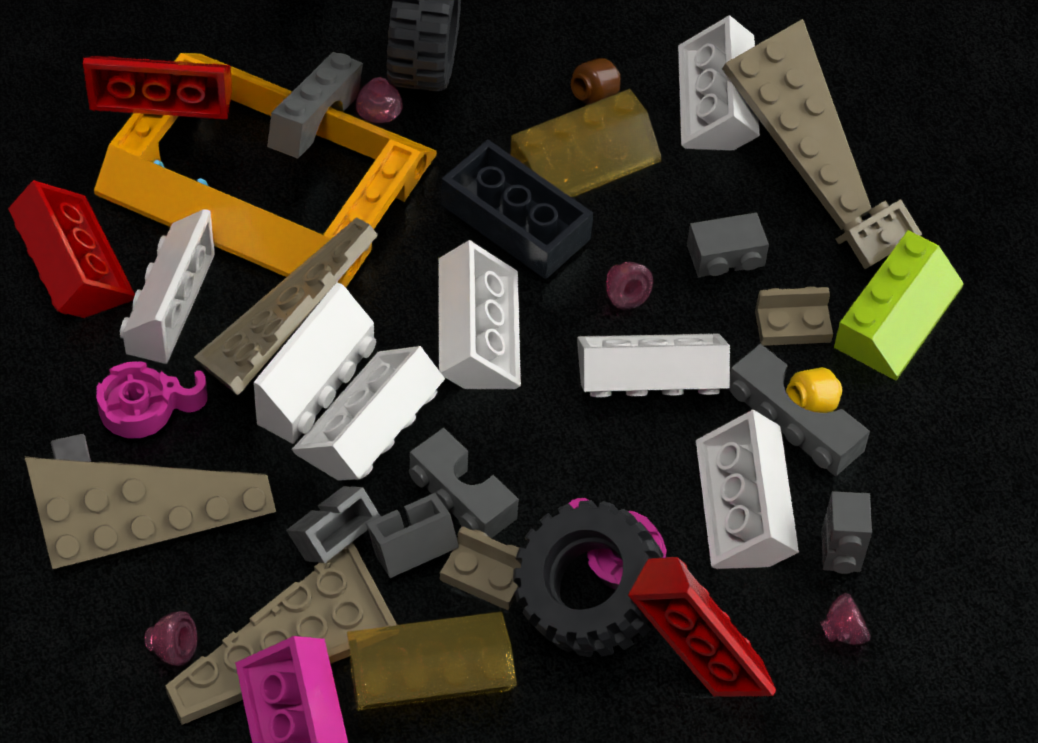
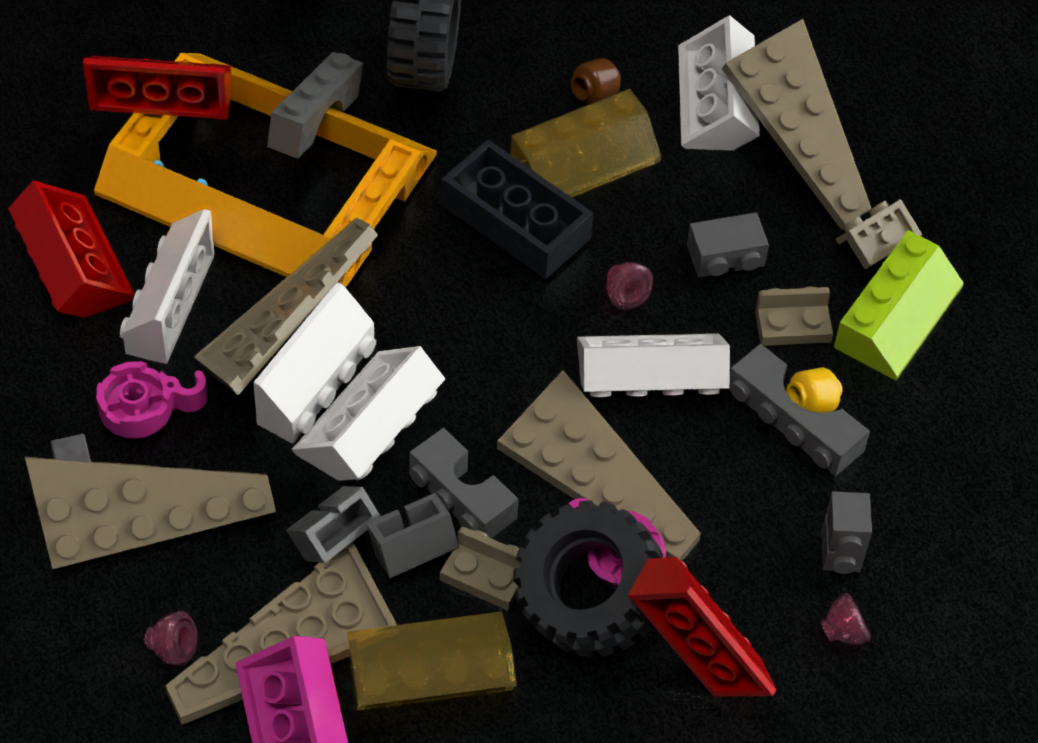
clear pink brick [356,77,403,123] -> none
white slope [439,240,521,389] -> none
white slope [696,410,799,569] -> none
none -> dark tan wing [497,370,701,561]

